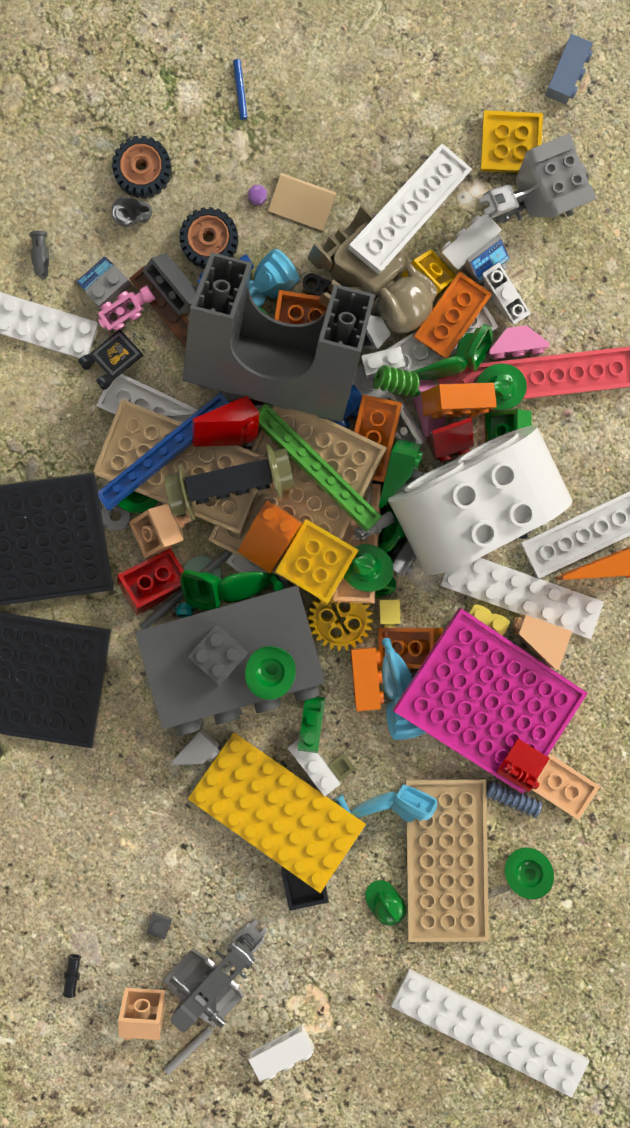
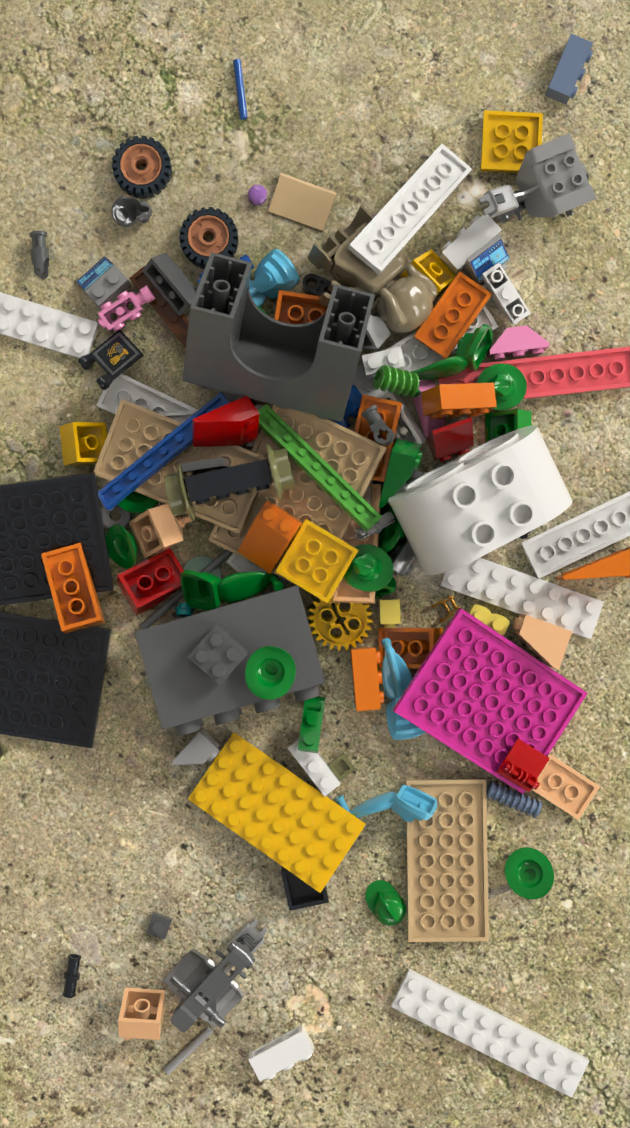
none -> orange slope [41,543,105,633]
none -> yellow slope [59,422,107,466]
none -> green hat [106,524,137,569]
none -> dark grey tile [181,457,231,473]
none -> dark grey connector [361,405,395,446]
none -> pearl gold piece [431,595,461,623]

